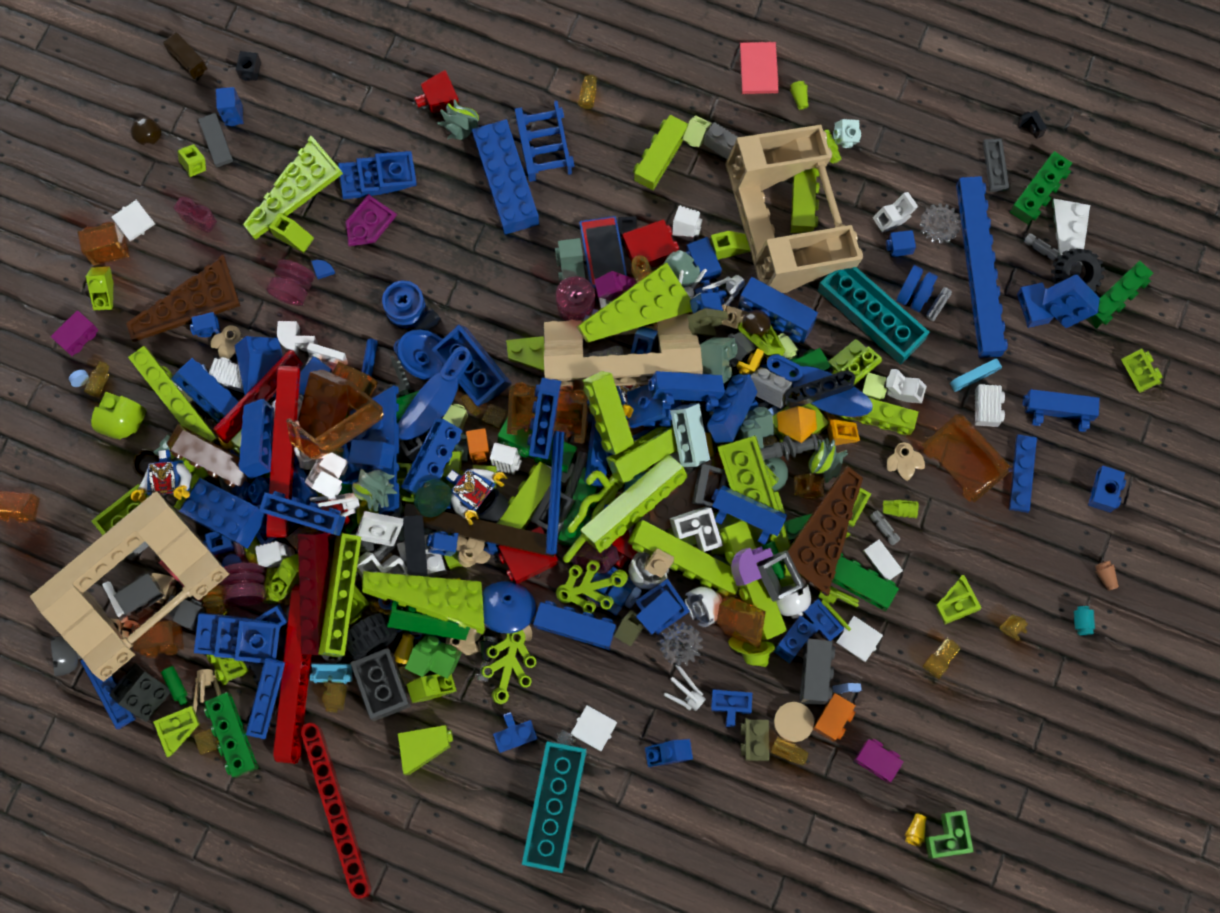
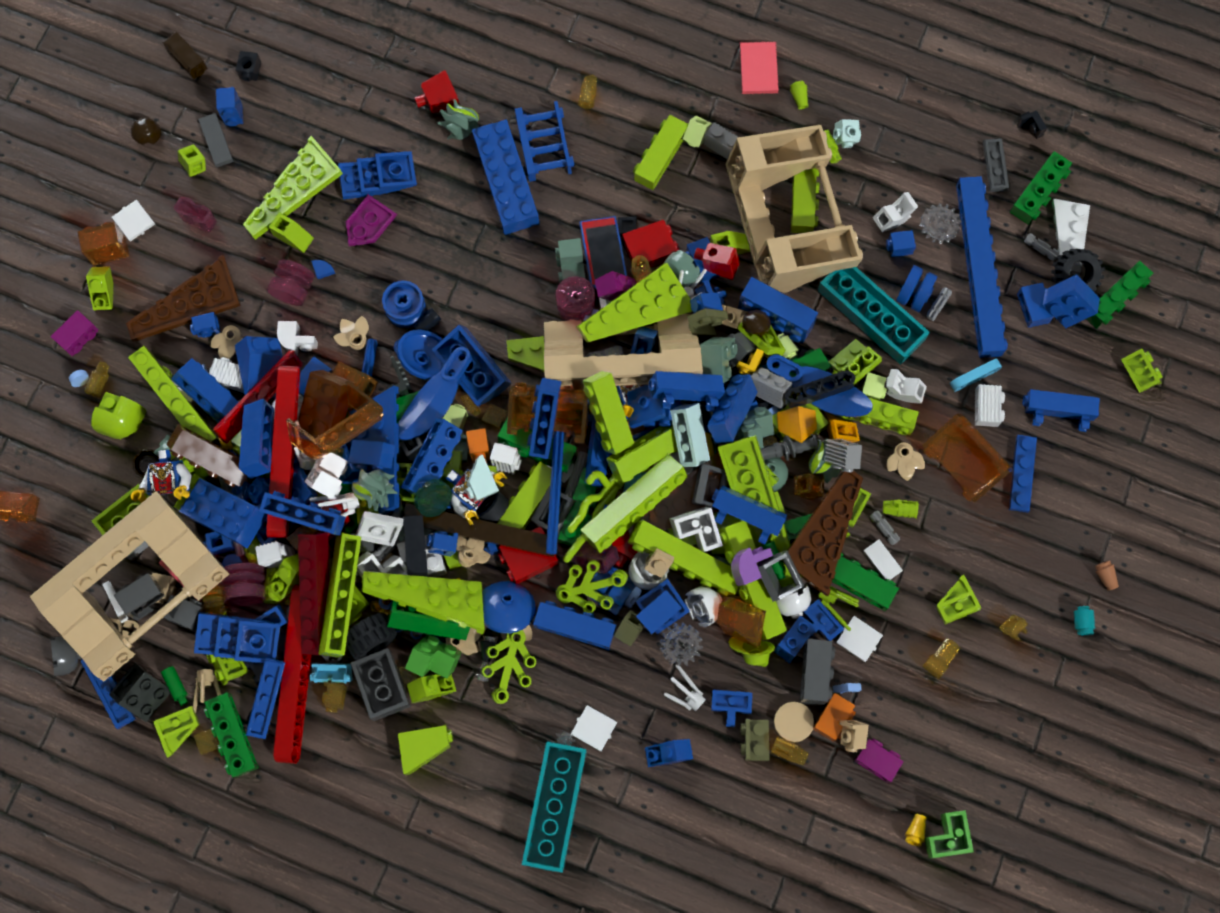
clear orange brick [132,620,184,658] -> none
red beam [301,723,371,899] -> none
white bracket [306,342,348,377] -> none
yellow cone [394,633,414,664] -> none
blue plate [493,712,537,753] -> none
white brick [672,205,702,242] -> none
white plant [702,275,745,306] -> none
blue brick [1088,466,1126,513] -> none
none -> tan plate [334,316,369,350]
none -> light aqua slope [466,455,499,502]
none -> red torso [694,243,739,280]
none -> light grey brick [824,439,862,472]
none -> tan brick [840,720,869,752]

